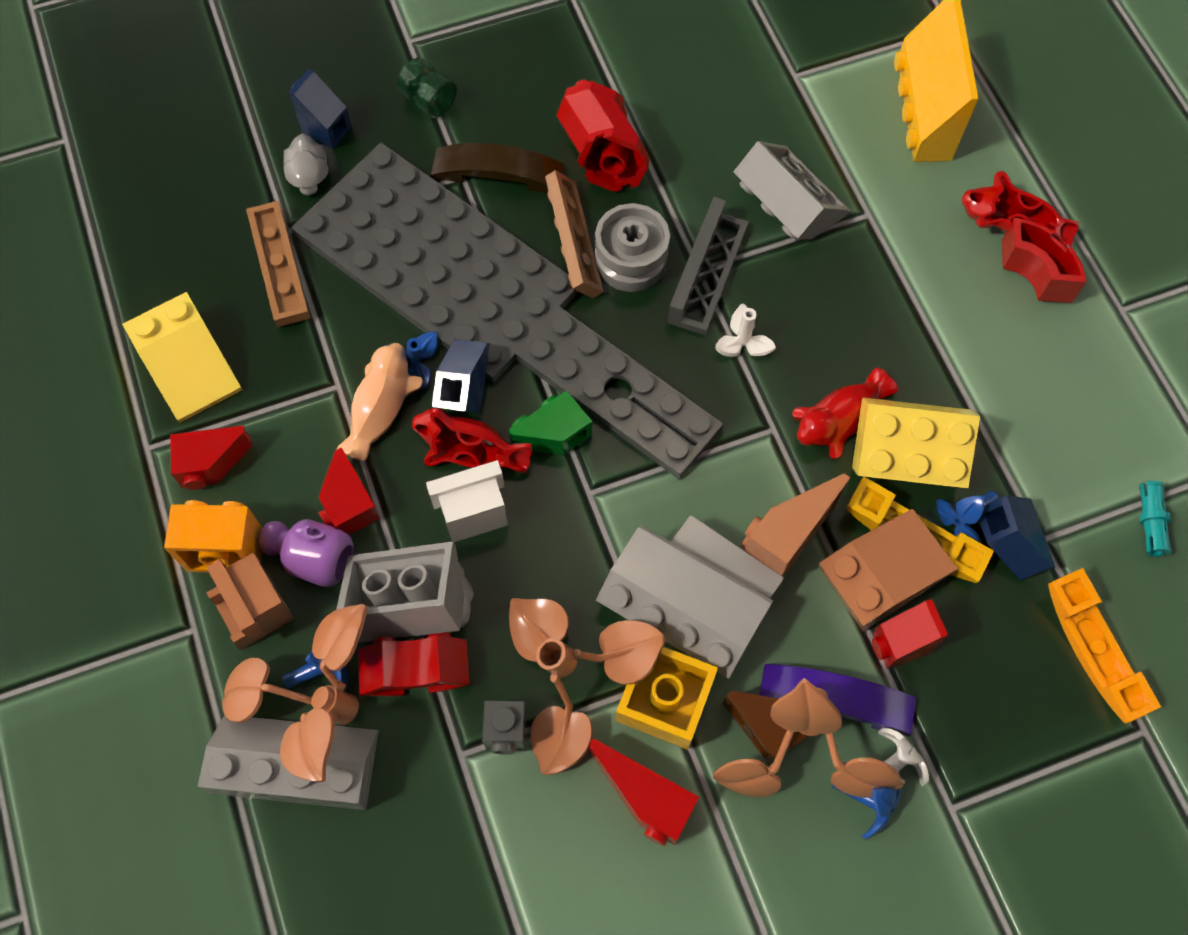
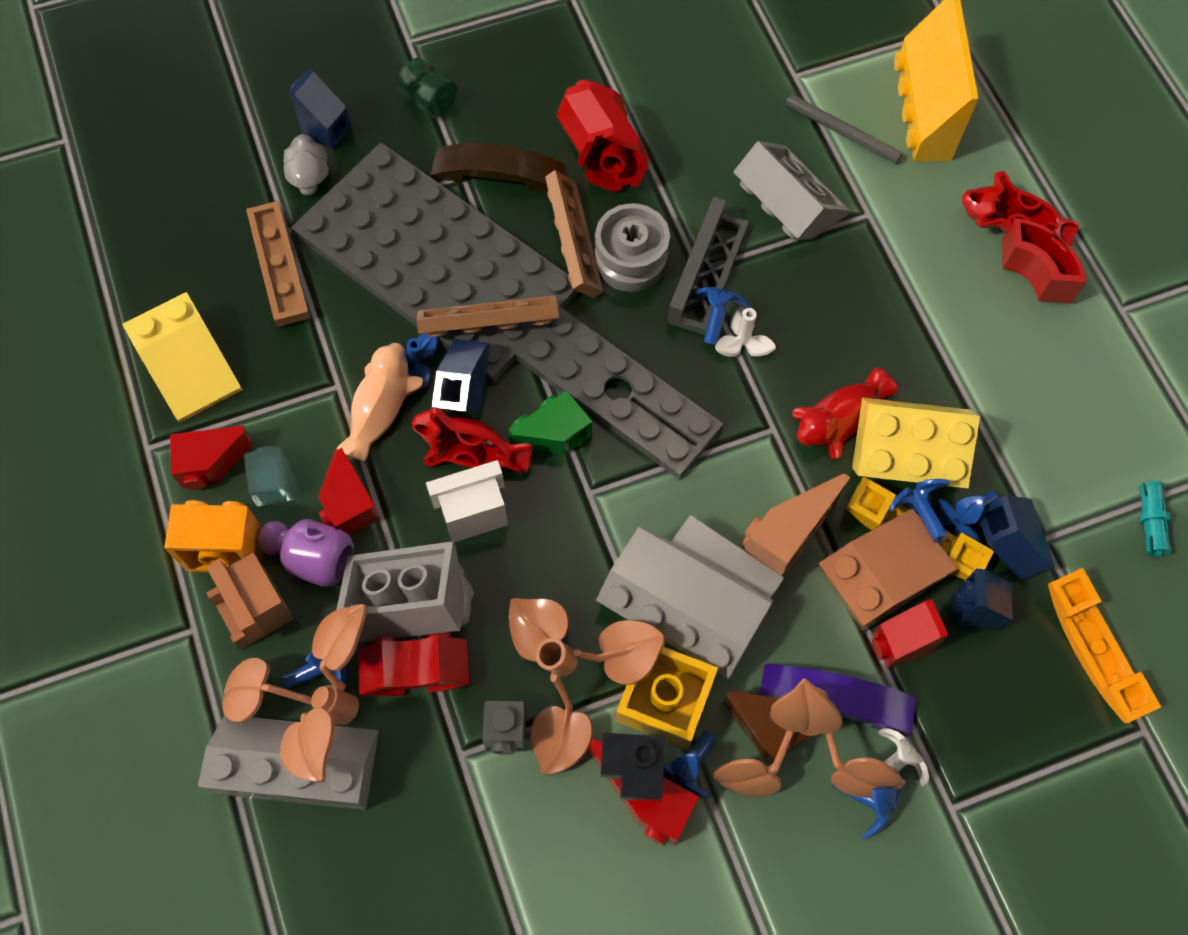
none -> clear light blue brick [244,446,293,507]
none -> medium nougat plate [417,295,559,337]
none -> black brick [601,733,665,802]
none -> blue plant [663,731,717,799]
none -> blue plant [694,287,752,345]
none -> dark grey bar [785,94,903,164]
none -> blue plant [888,479,950,543]
none -> dark blue slope [951,569,1013,631]

